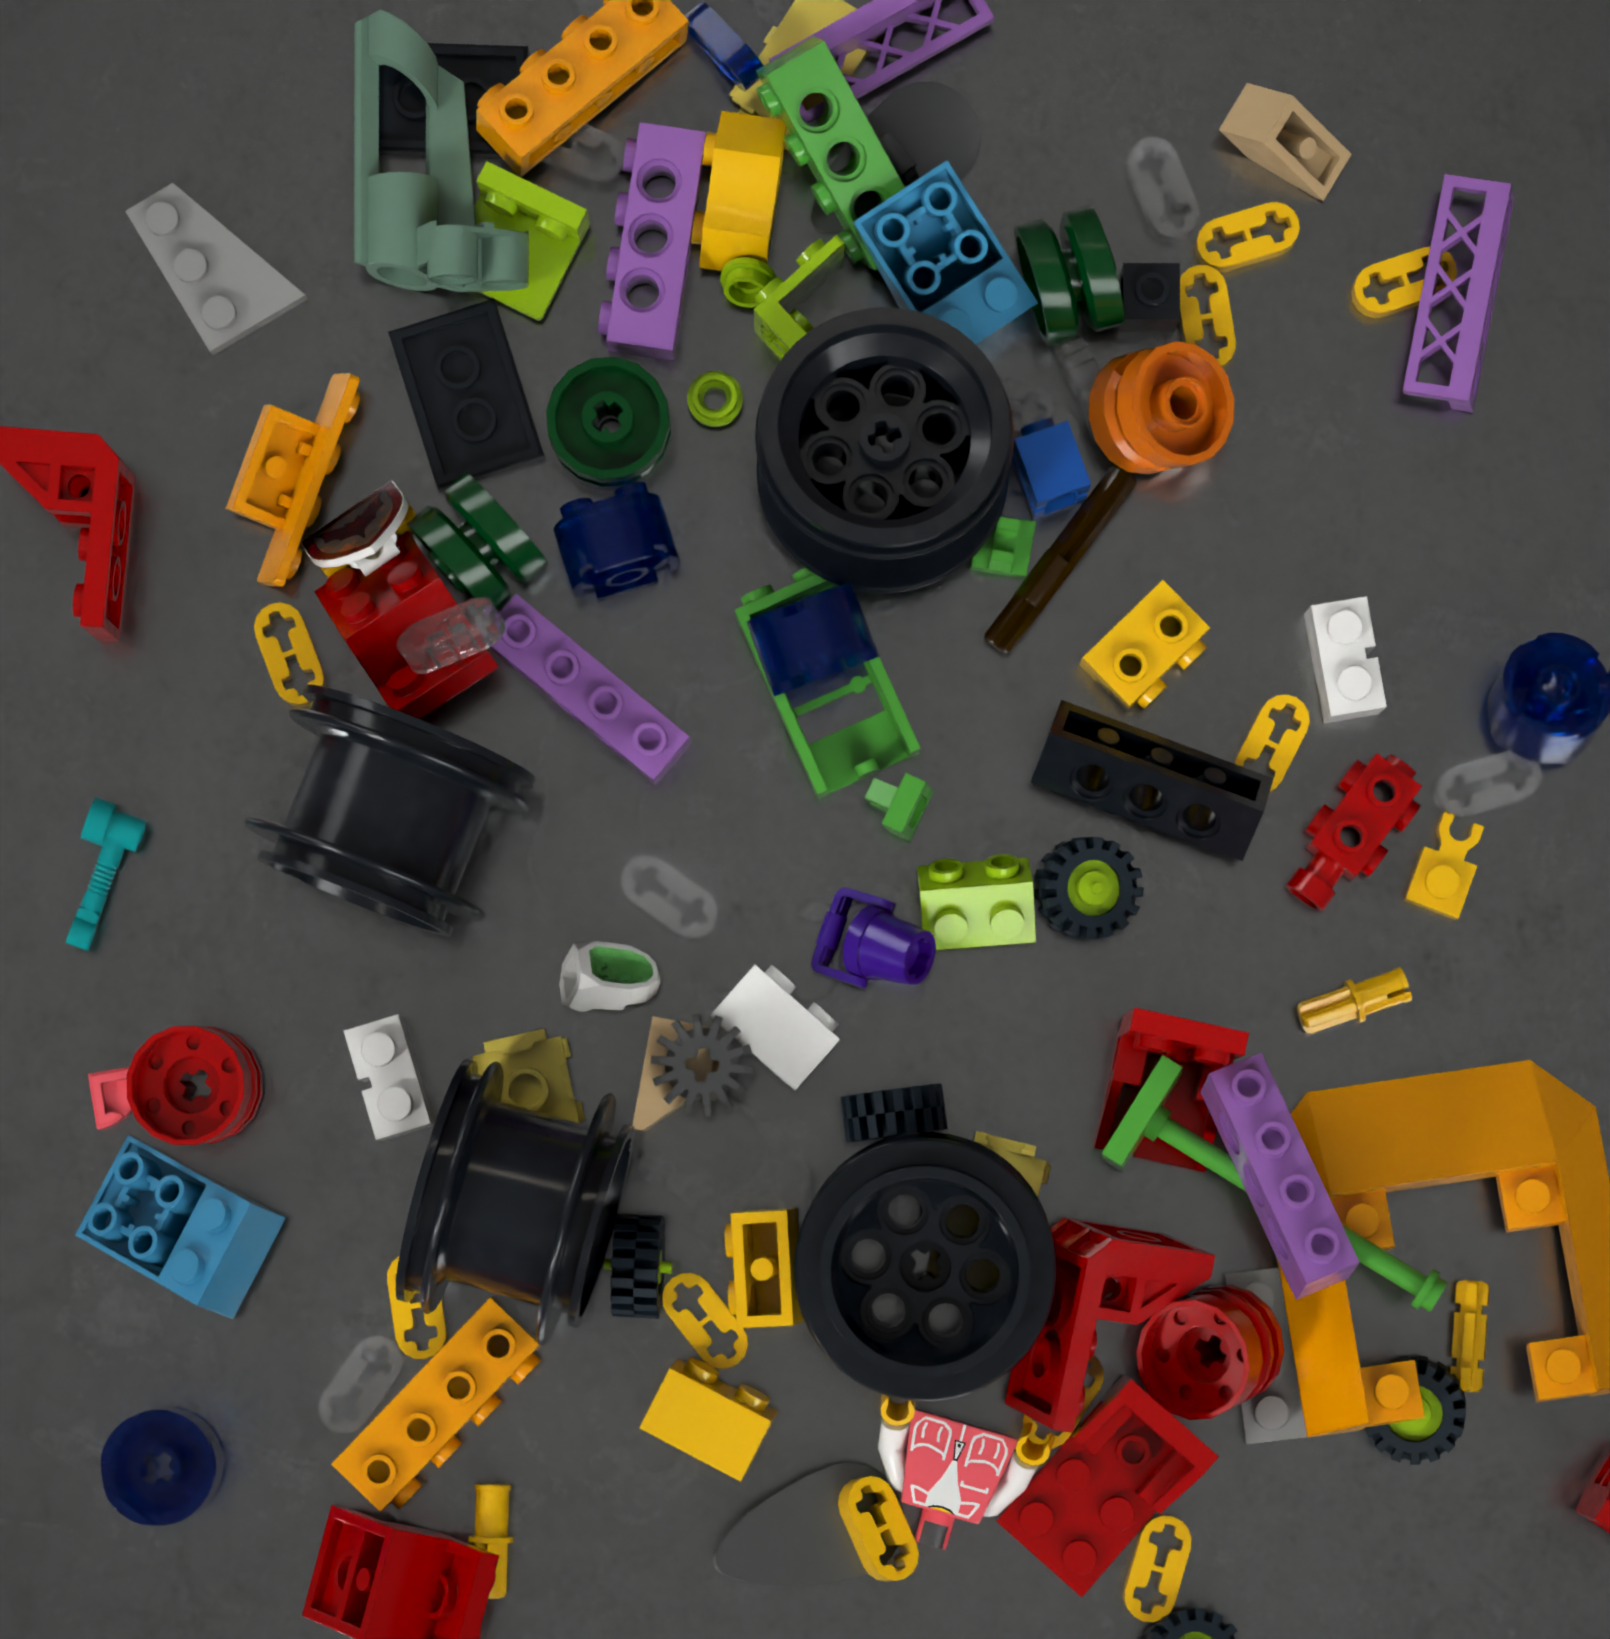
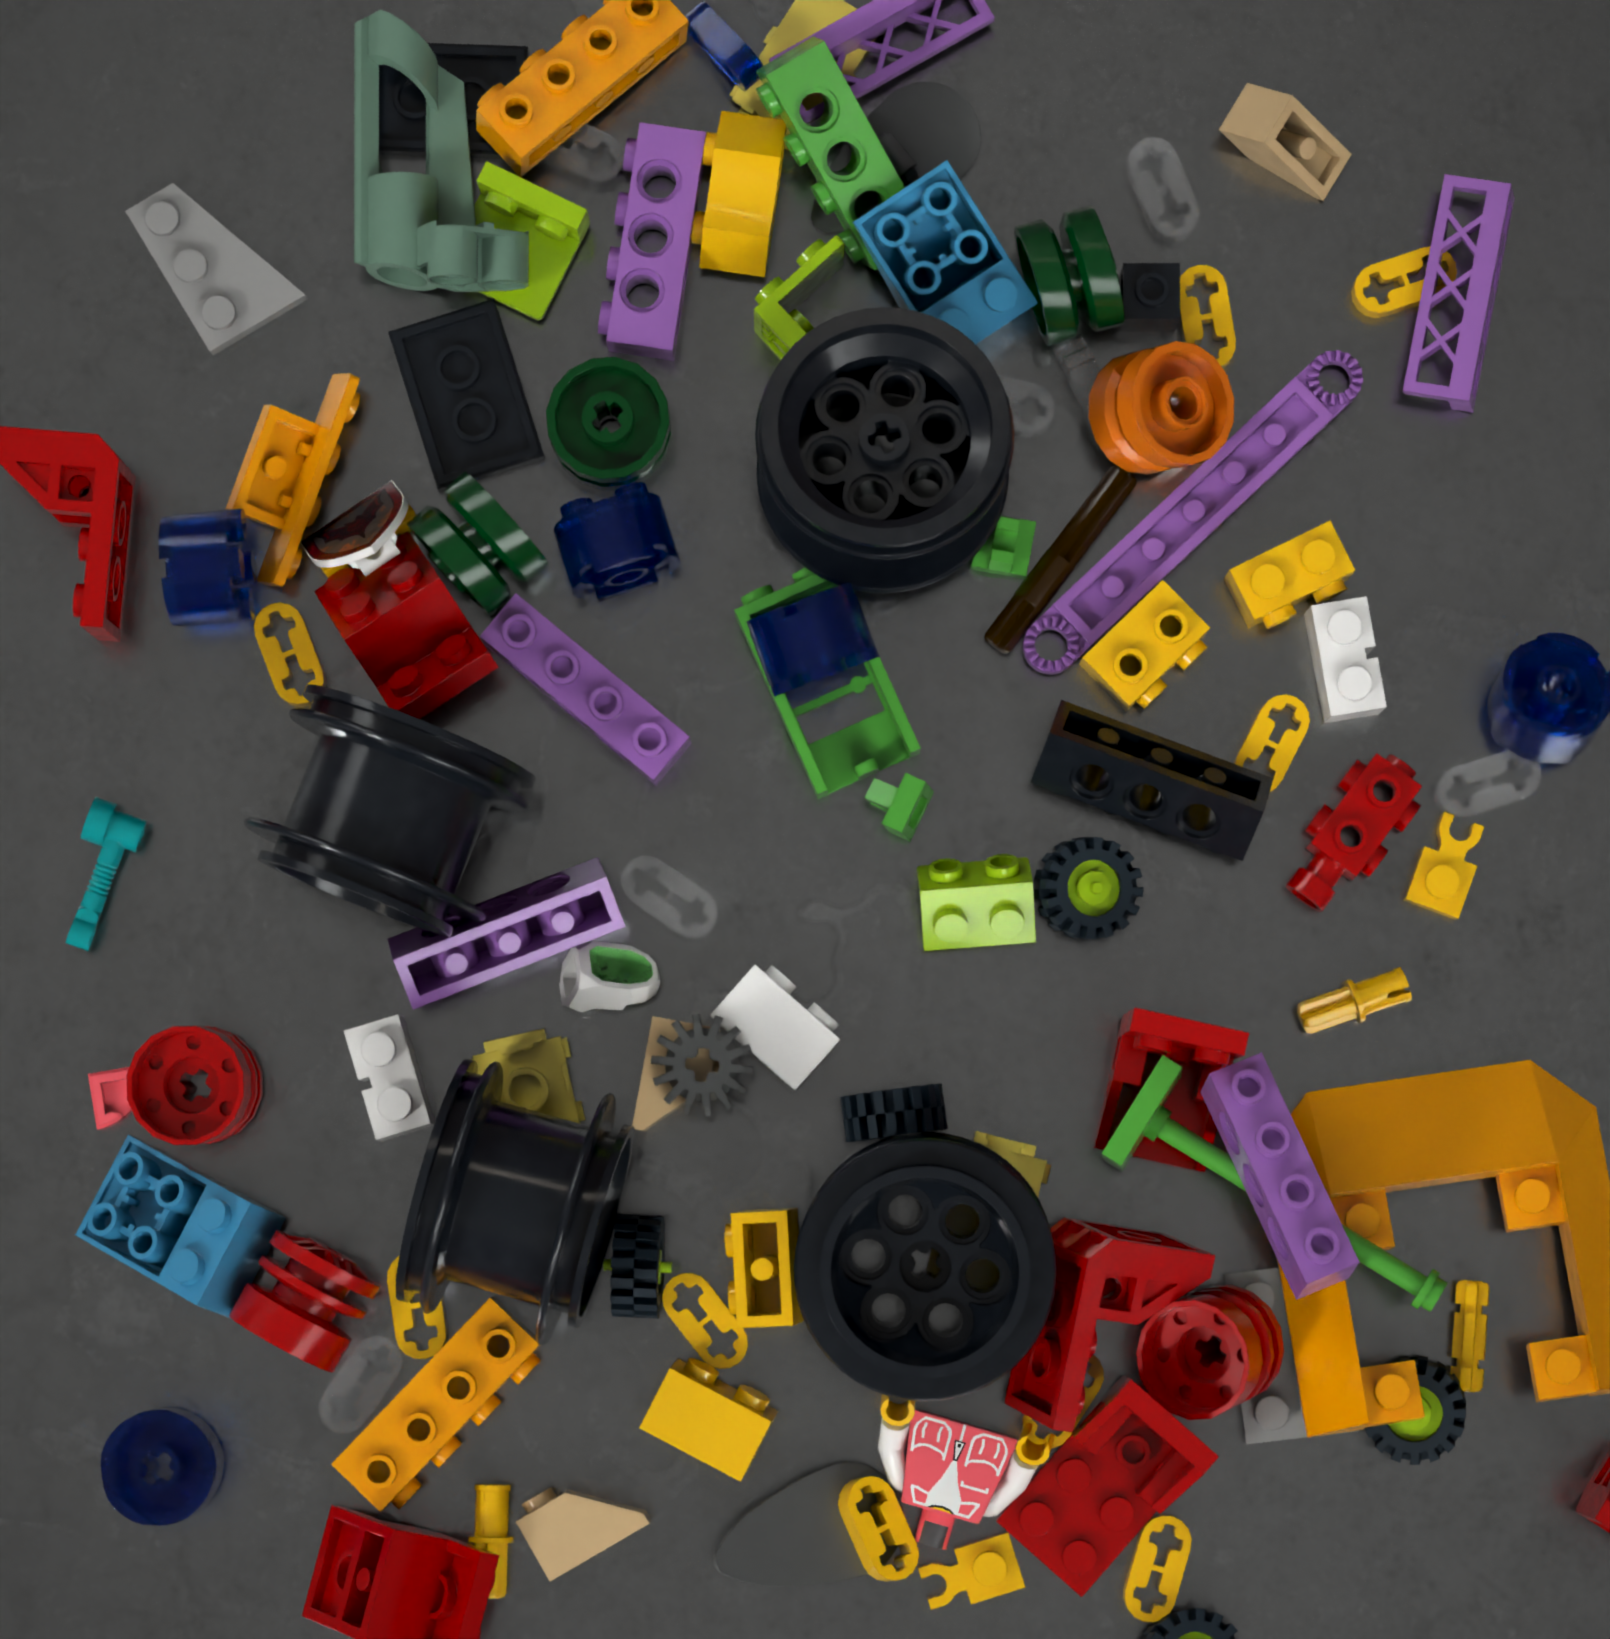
clear beam [397,597,506,674] -> none
lime plate [687,371,743,427] -> none
lime plate [720,257,776,308] -> none
dark purple piece [811,887,936,989] -> none
blue brick [1011,418,1091,520] -> none
yellow beam [1195,202,1300,273] -> none
none -> clear blue brick [159,508,257,627]
none -> red wheel [229,1230,381,1373]
none -> medium lavender brick [387,857,626,1010]
none -> tan slope [516,1487,651,1582]
none -> yellow plate [917,1531,1025,1610]
none -> medium lavender plate [1023,350,1363,675]
none -> yellow brick [1223,520,1356,629]

